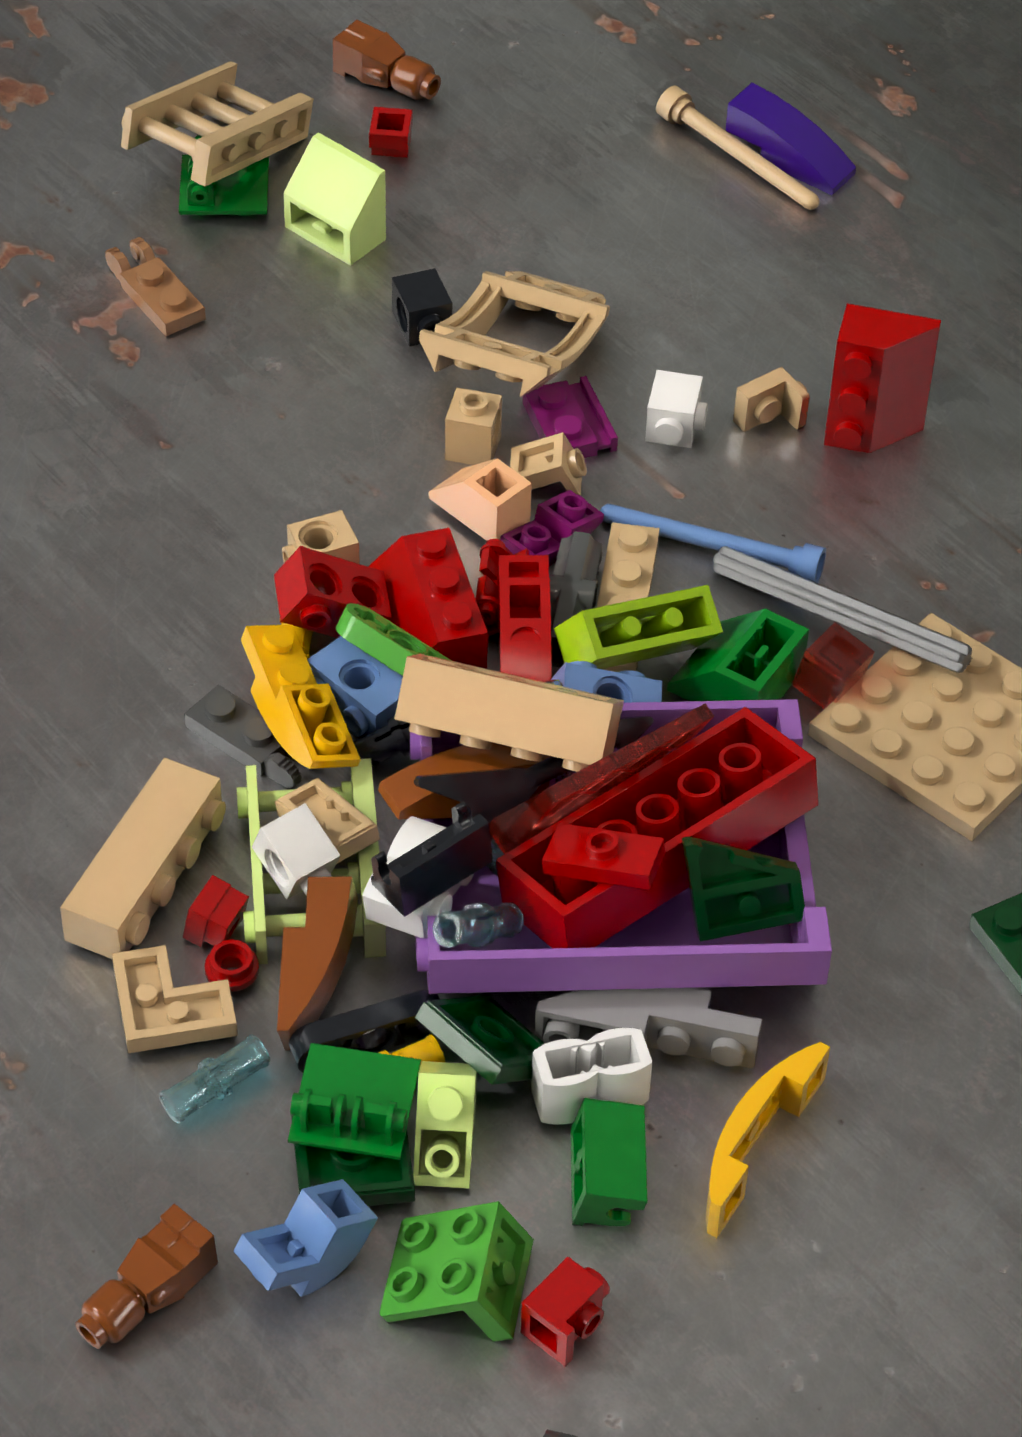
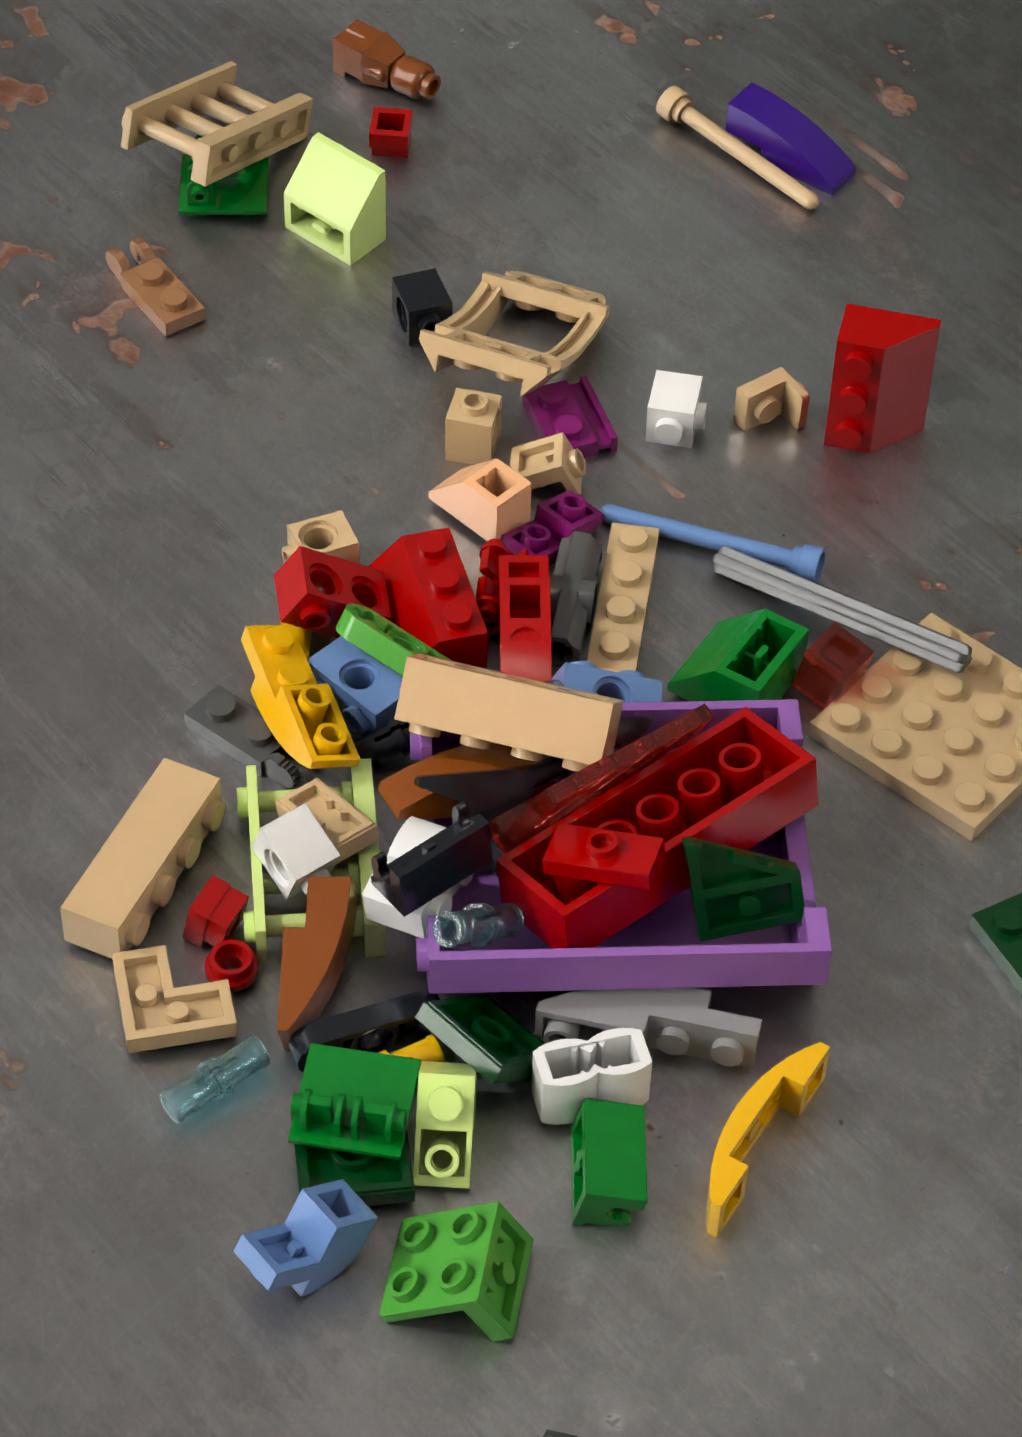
dark orange piece [75,1203,218,1349] -> none
red brick [520,1256,610,1367] -> none
lime brick [553,585,723,669] -> none

